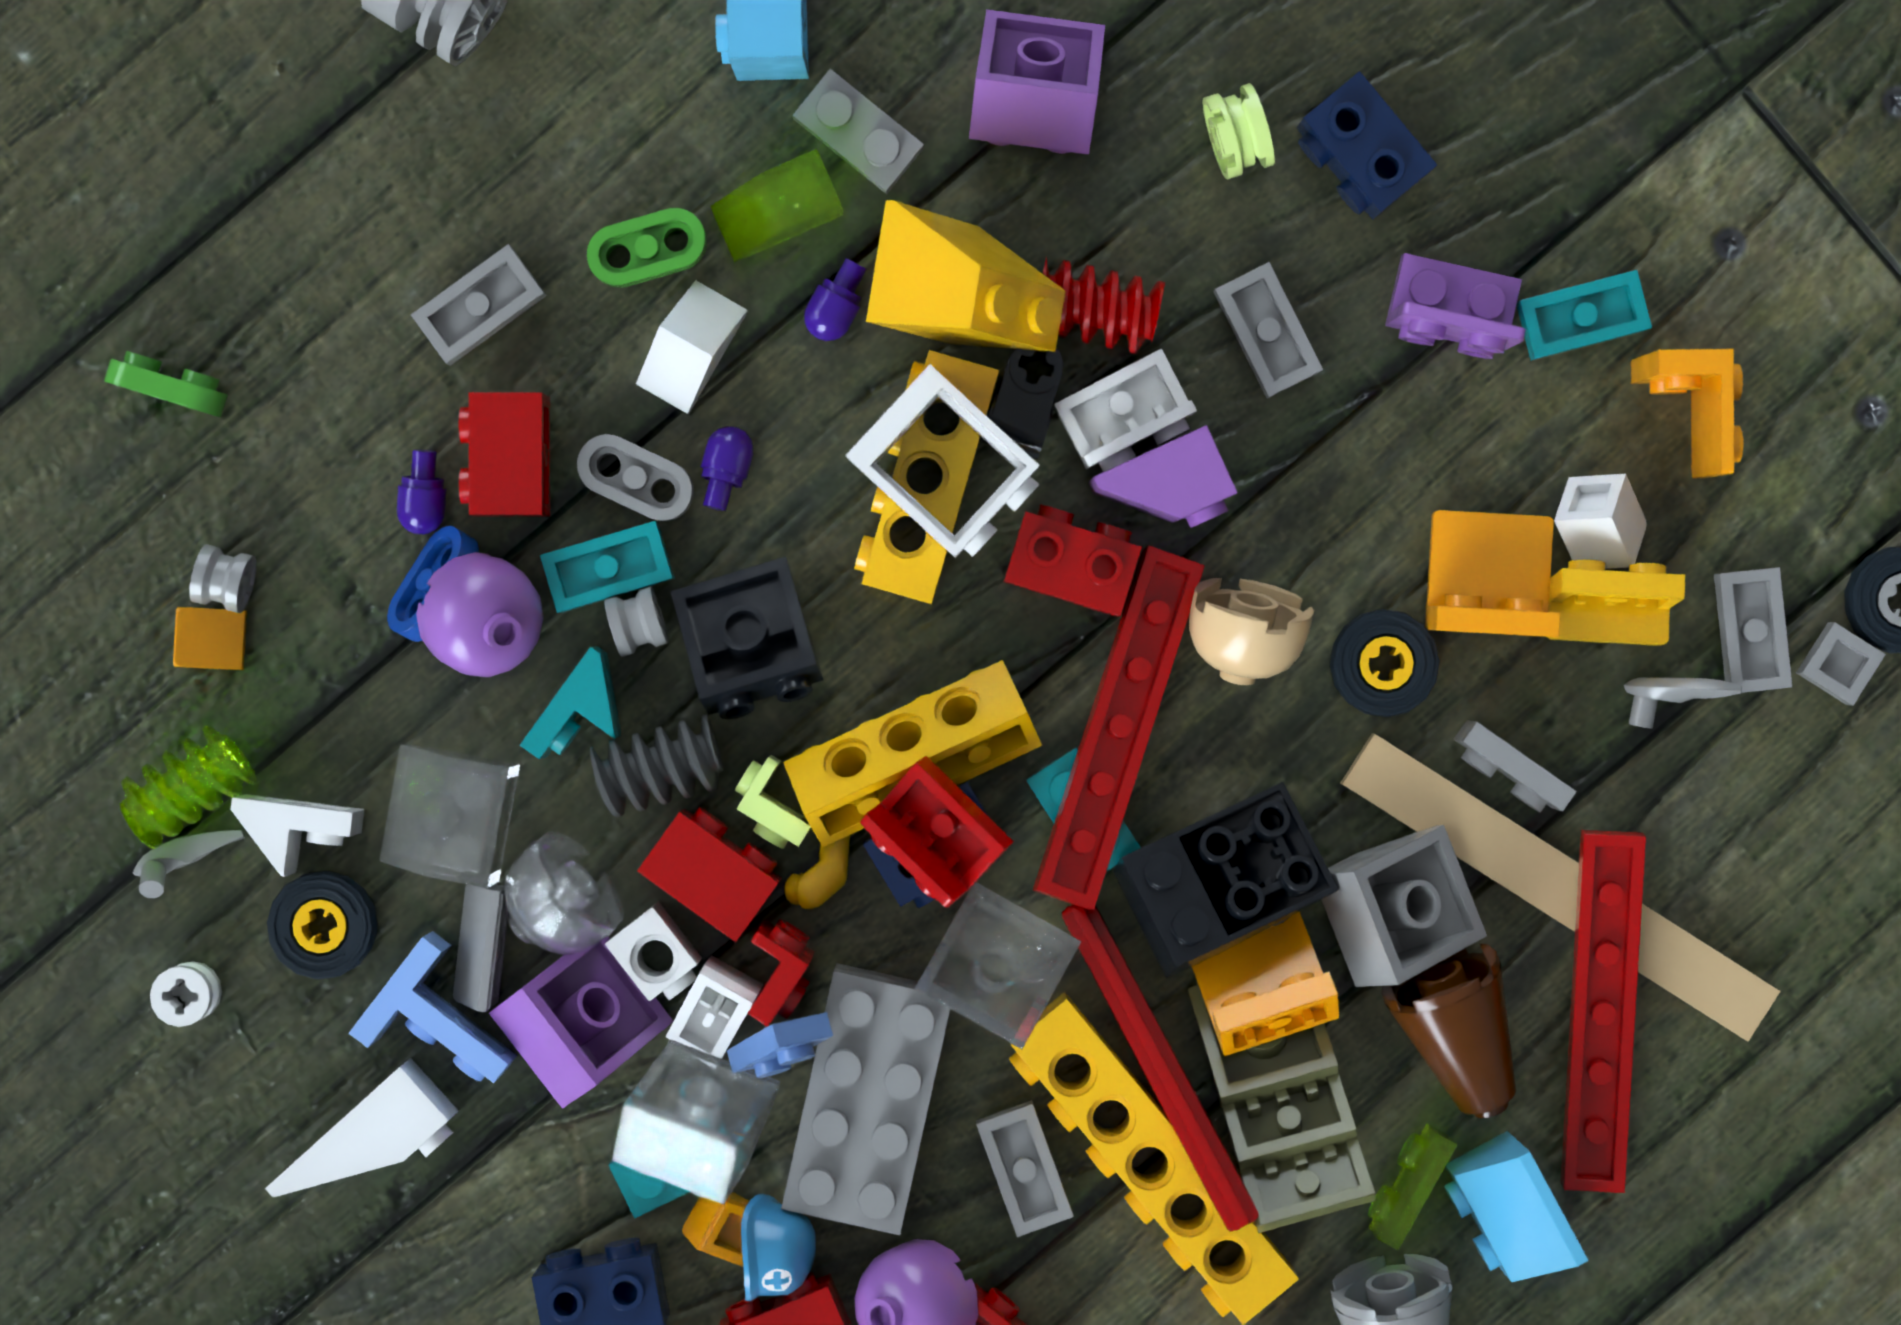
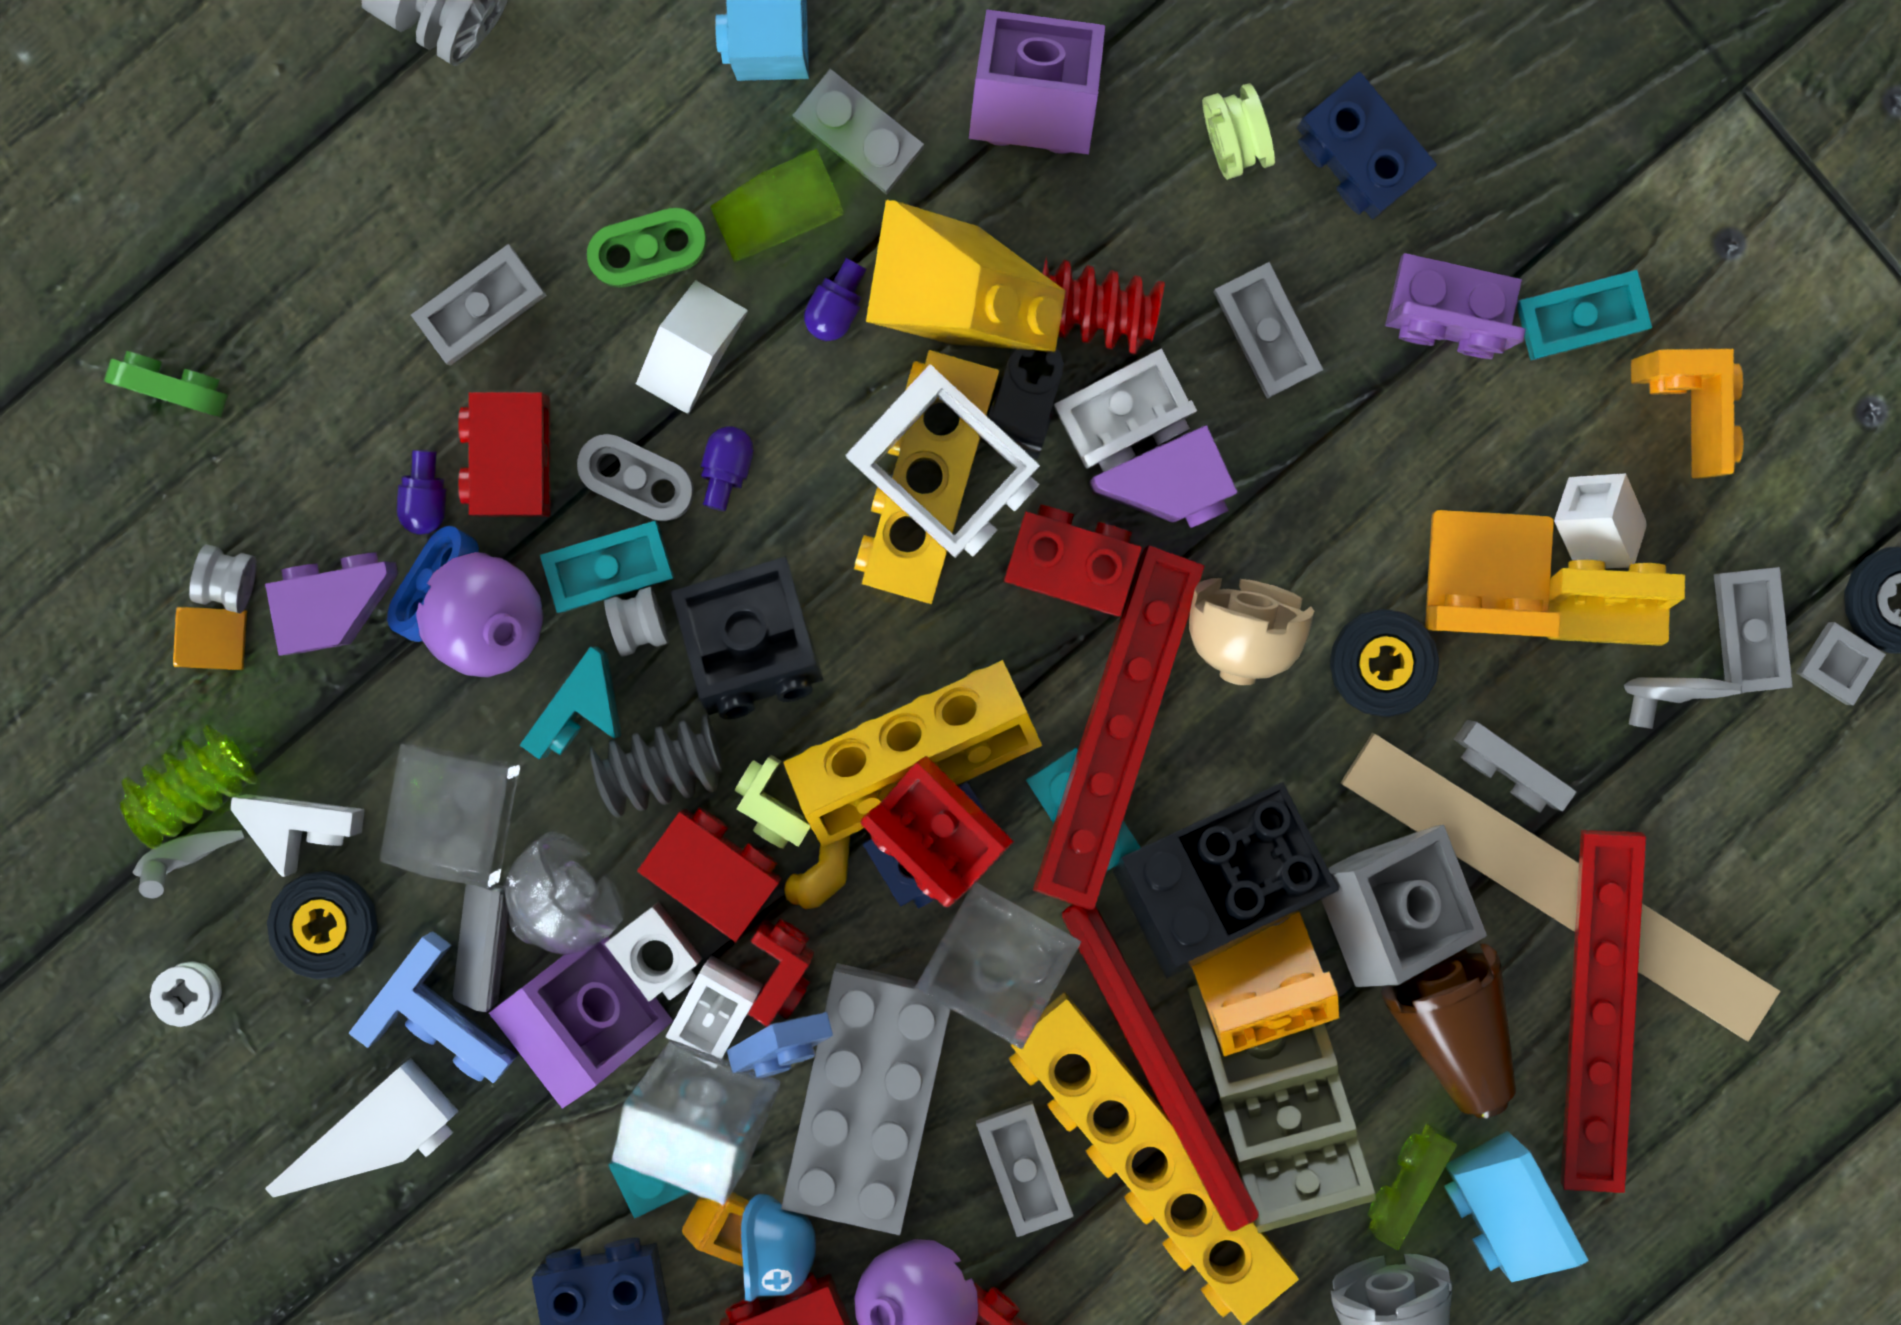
none -> medium lavender slope [265,552,398,656]

